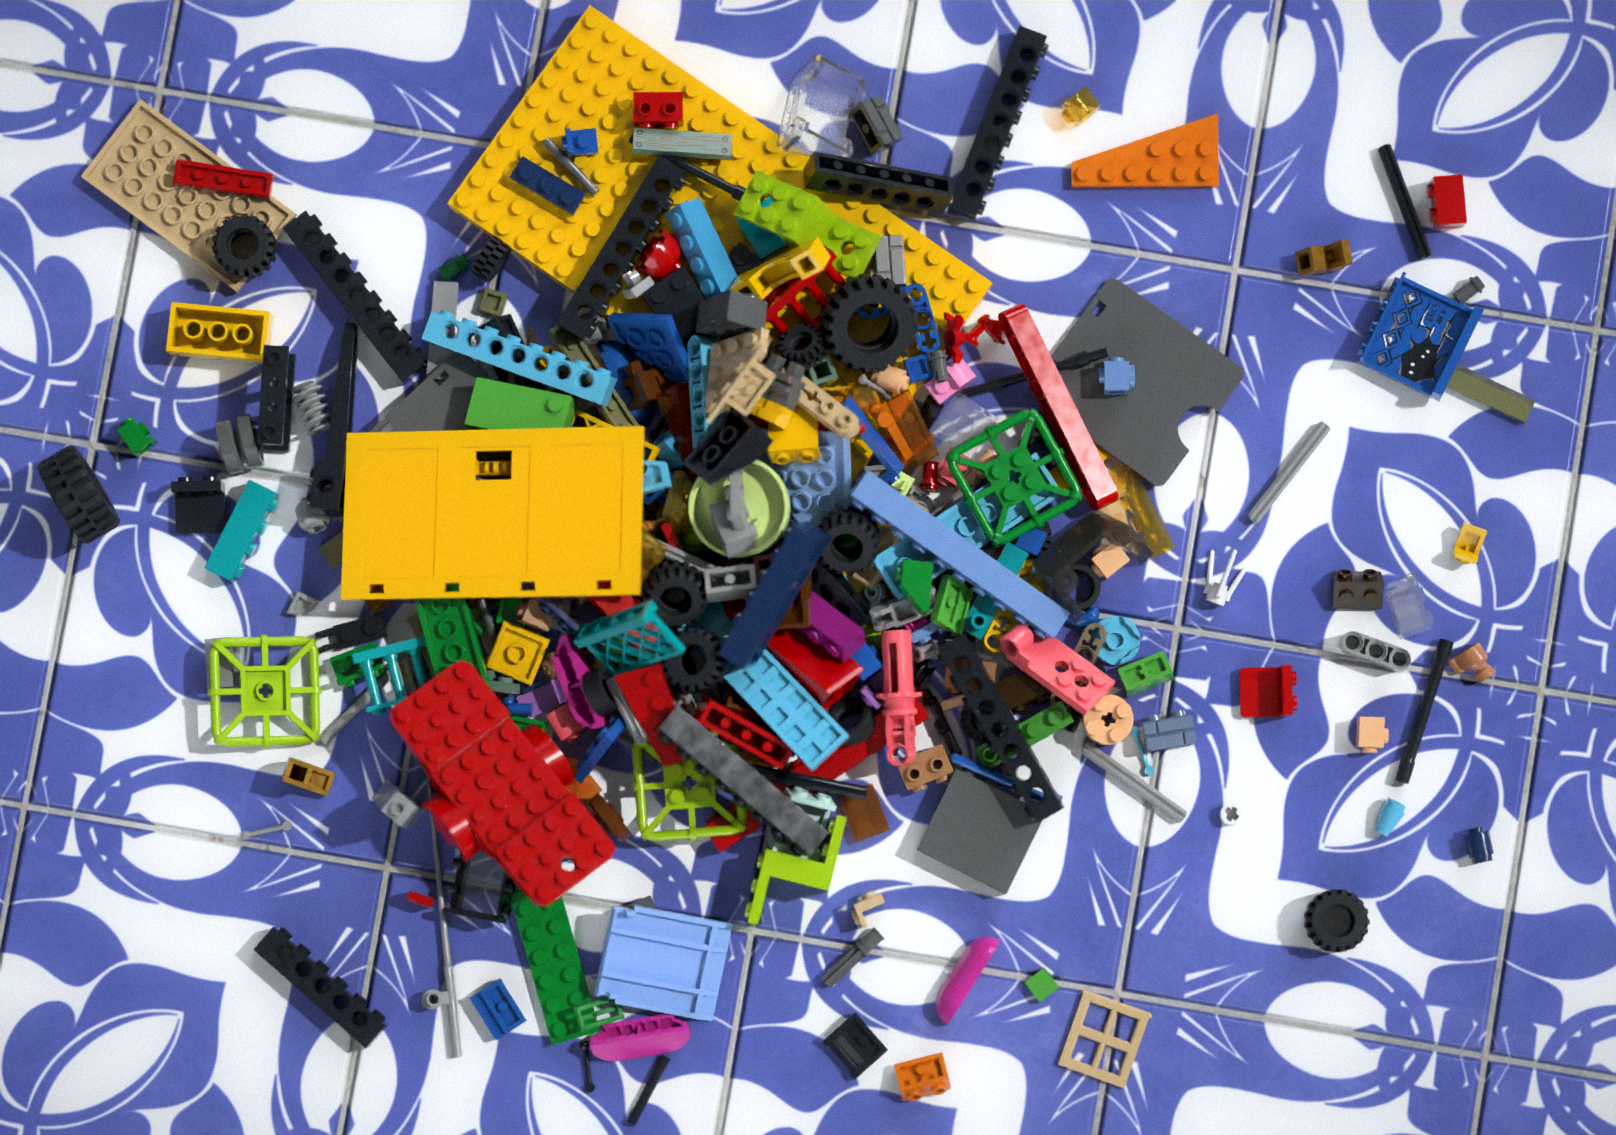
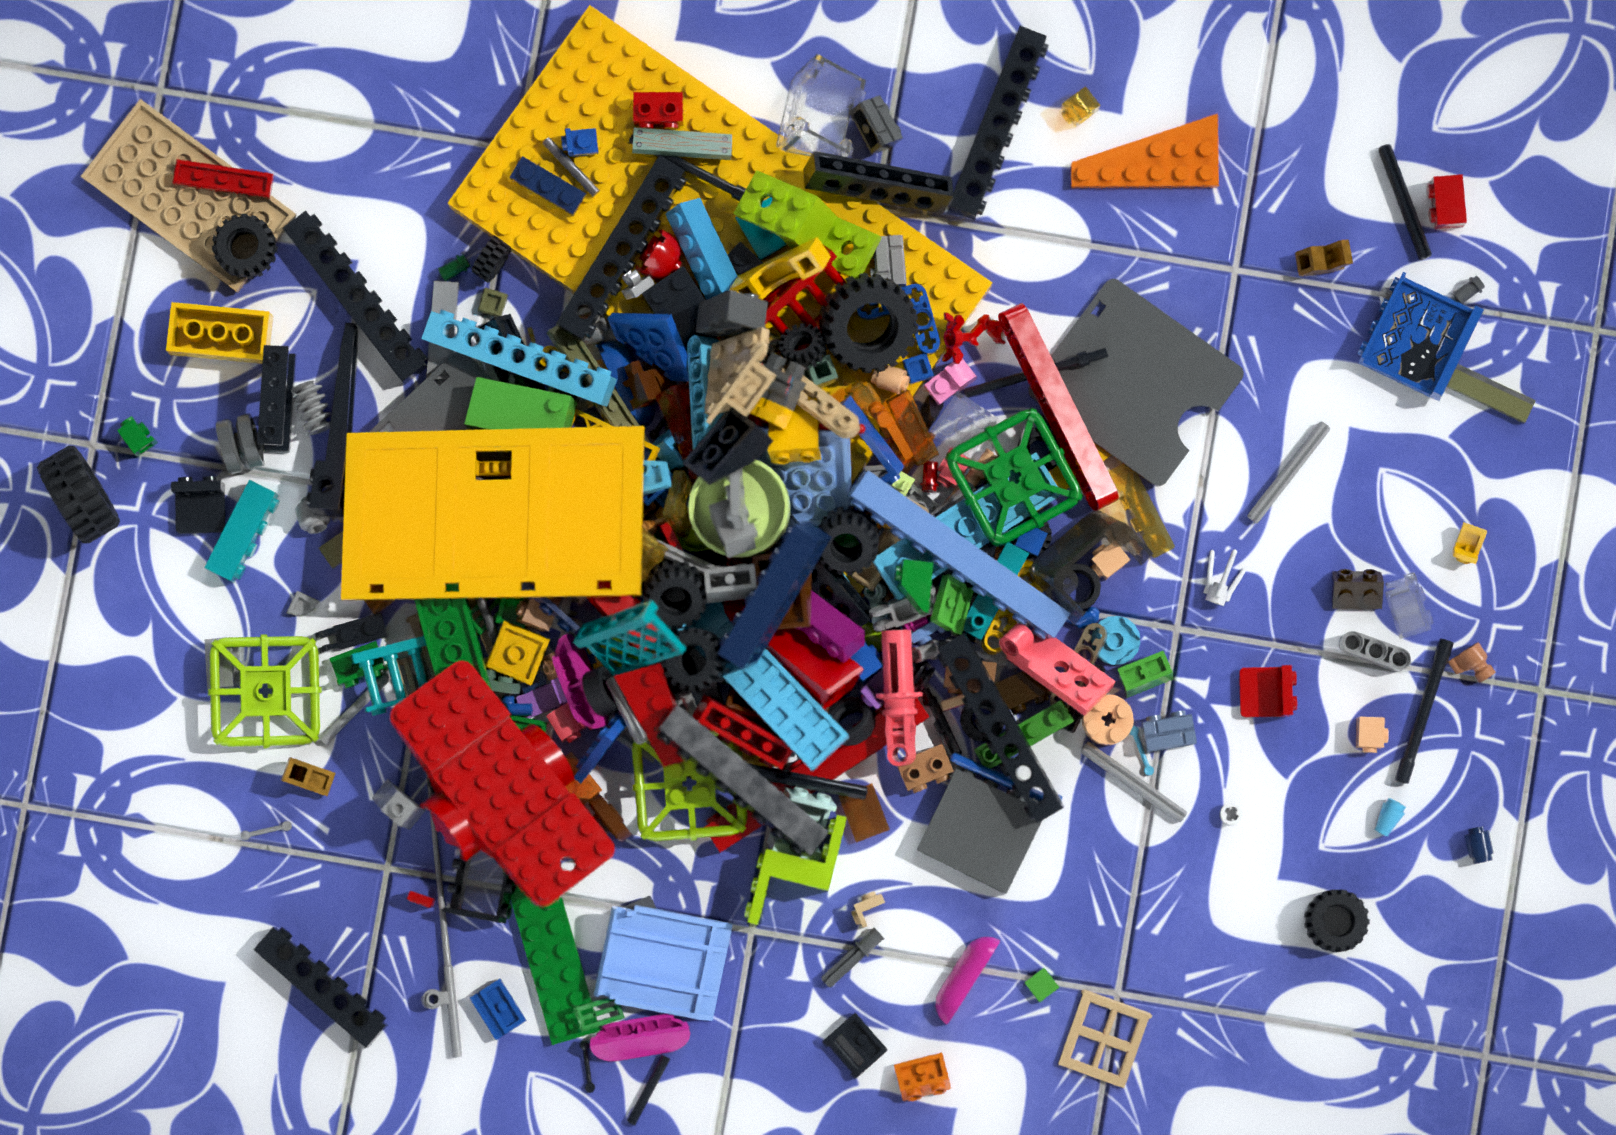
light grey hinge [858,374,892,400] -> none
dark grey pin [928,350,950,383] -> none
medium blue brick [1099,357,1135,395] -> none

